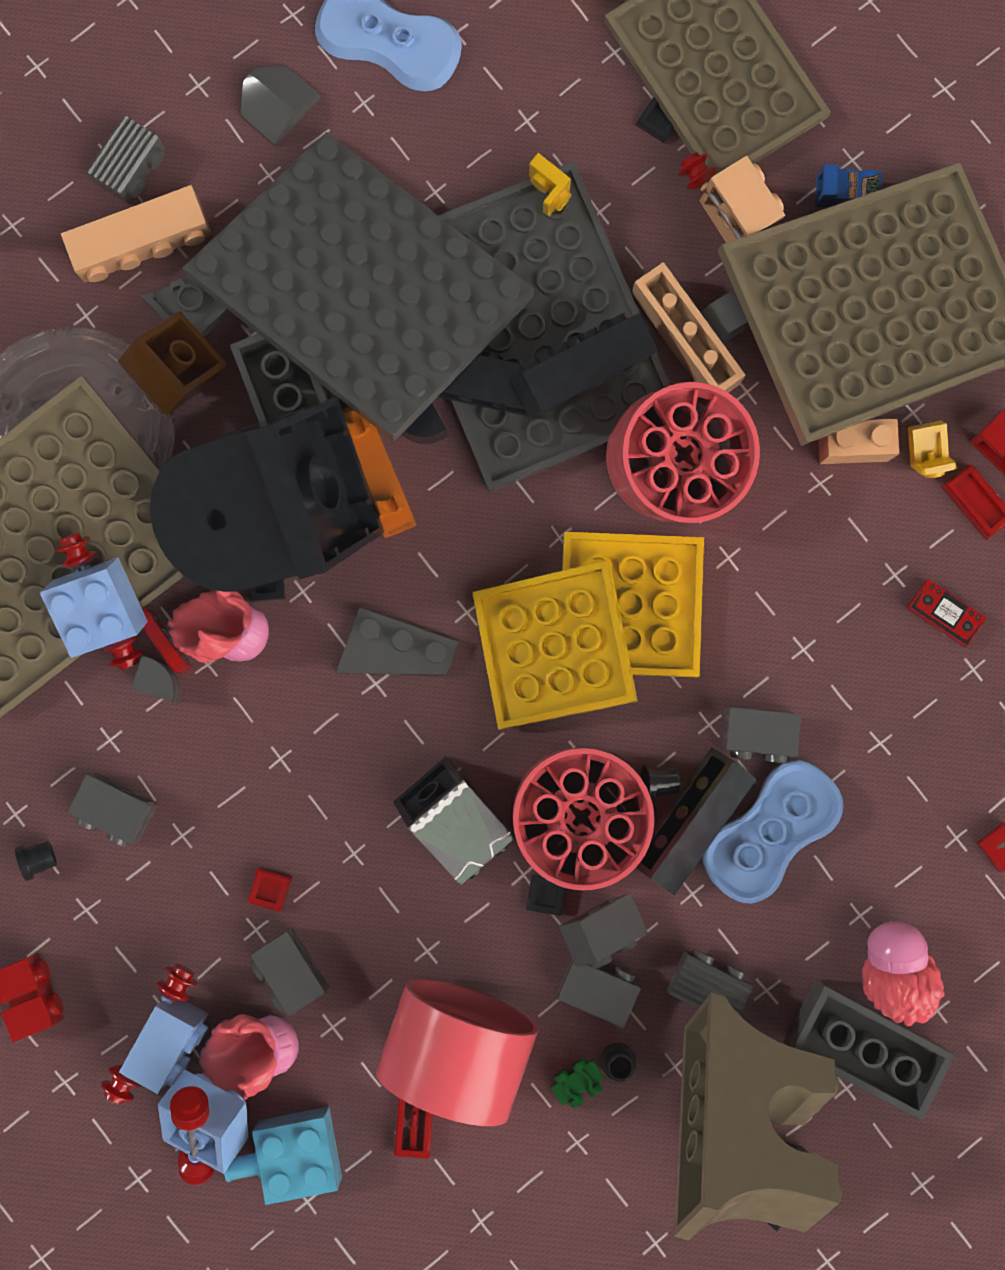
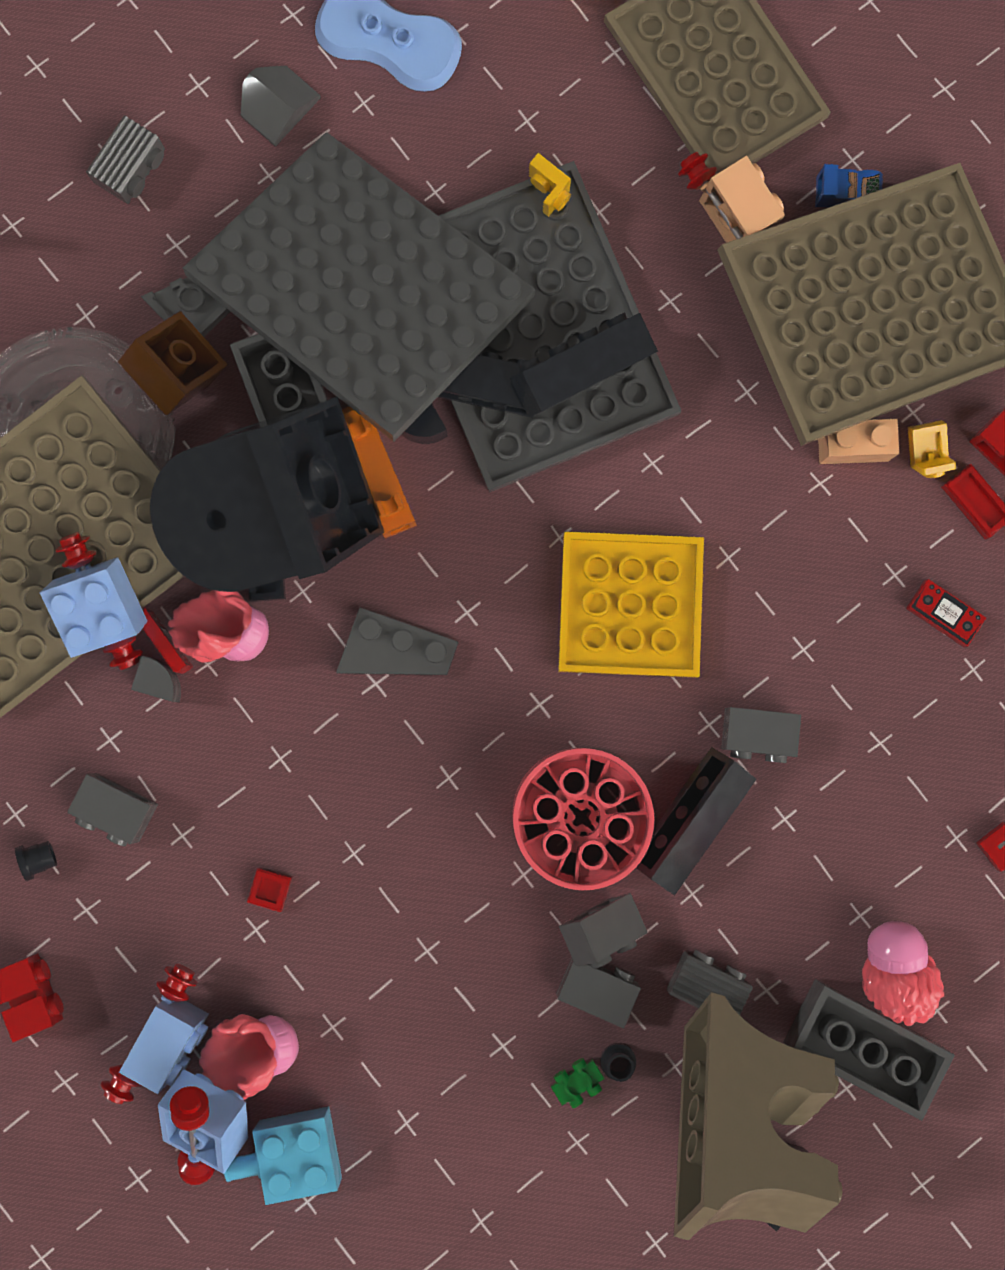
light nougat brick [61,185,213,282] -> none
dark grey brick [250,927,329,1017] -> none
coral wheel [375,978,539,1126] -> none
slope [393,756,515,885] -> none
red tile [394,1098,433,1159] -> none
yellow plate [472,560,638,730] -> none
black tile [526,874,566,916] -> none
coral wheel [606,382,760,523] -> none
light nougat brick [631,262,746,393] -> none
black tile [636,97,674,143] -> none
black piece [641,764,680,800] -> none
dark grey brick [700,291,748,343] -> none
light blue plate [702,760,844,903] -> none

